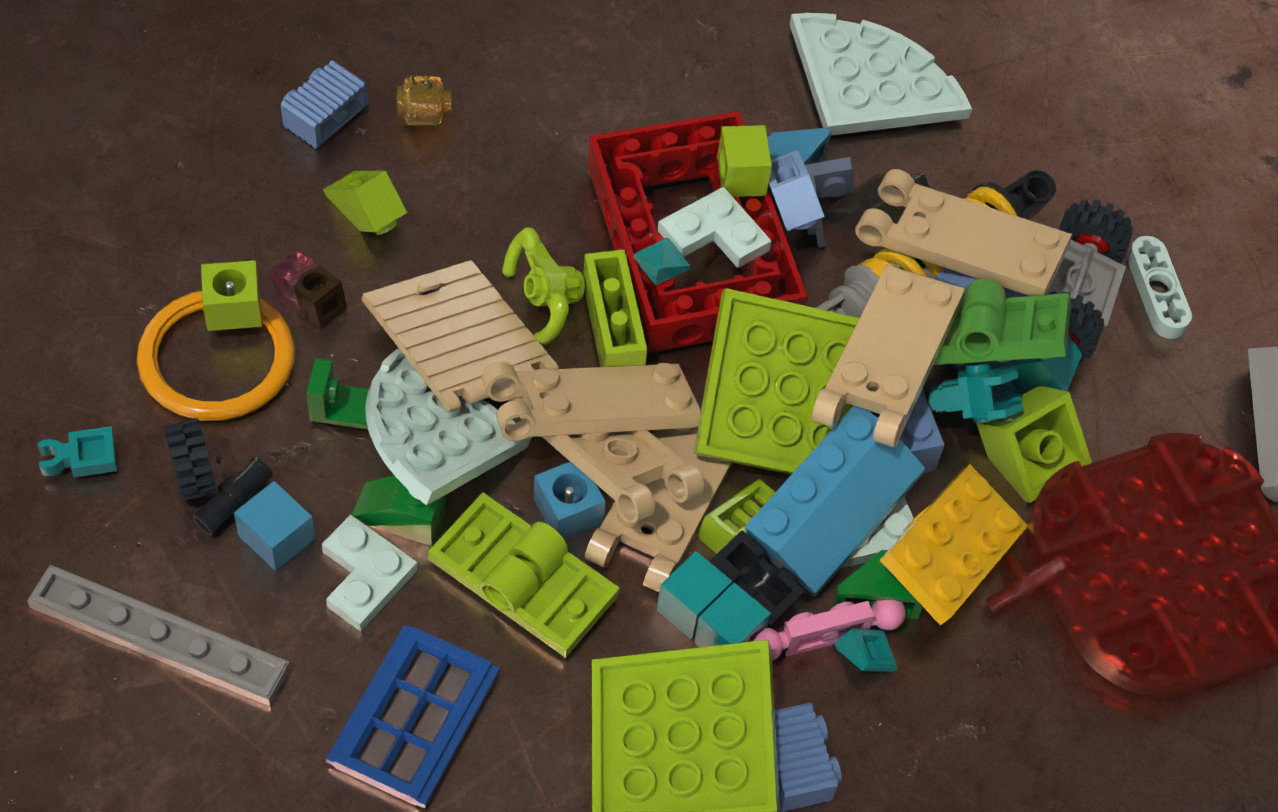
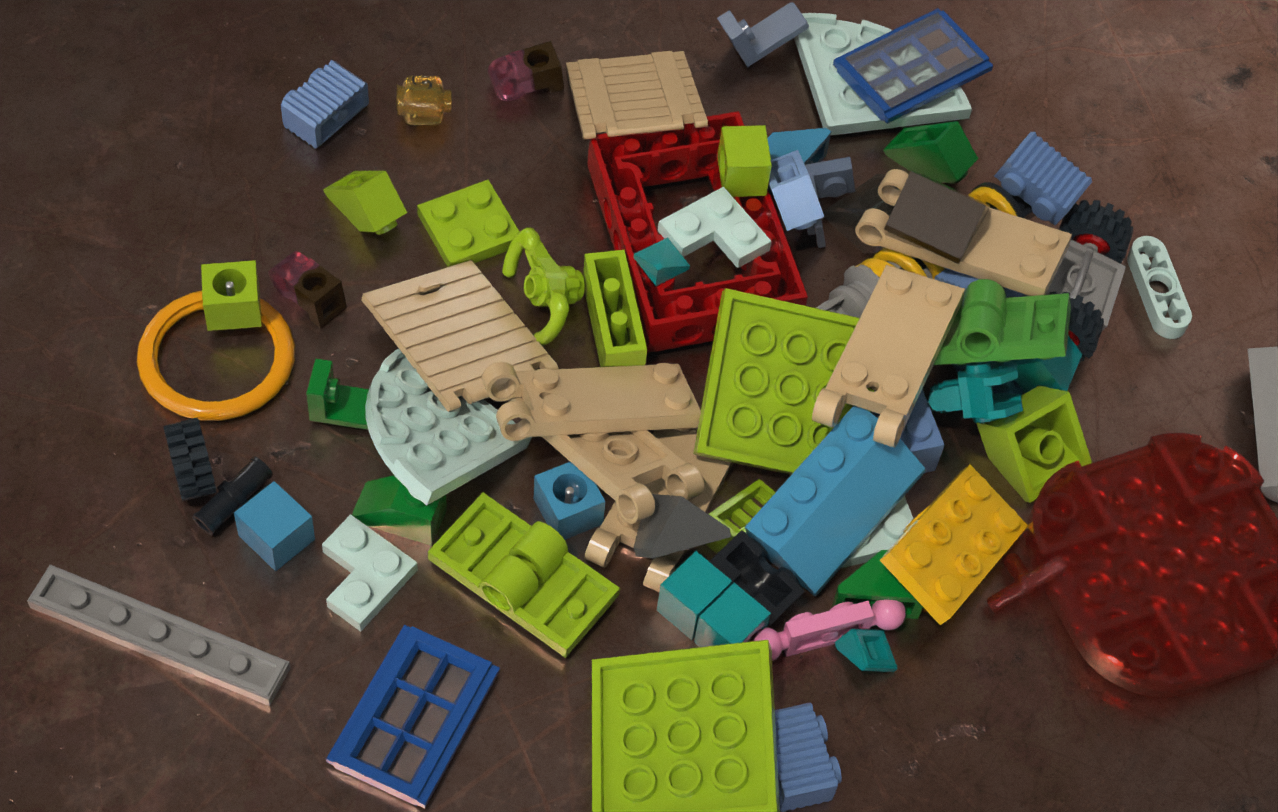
teal plate [38,426,117,477] -> none
none -> lime plate [417,179,520,267]
none -> leg [487,41,564,101]
none -> tan door [566,51,708,140]
none -> dark grey slope [634,494,731,559]
none -> sand blue bracket [717,2,809,67]
none -> clear piece [833,8,993,124]
none -> green slope [883,121,978,184]
none -> dark brown slope [884,171,990,264]
none -> medium blue brick [994,132,1092,225]

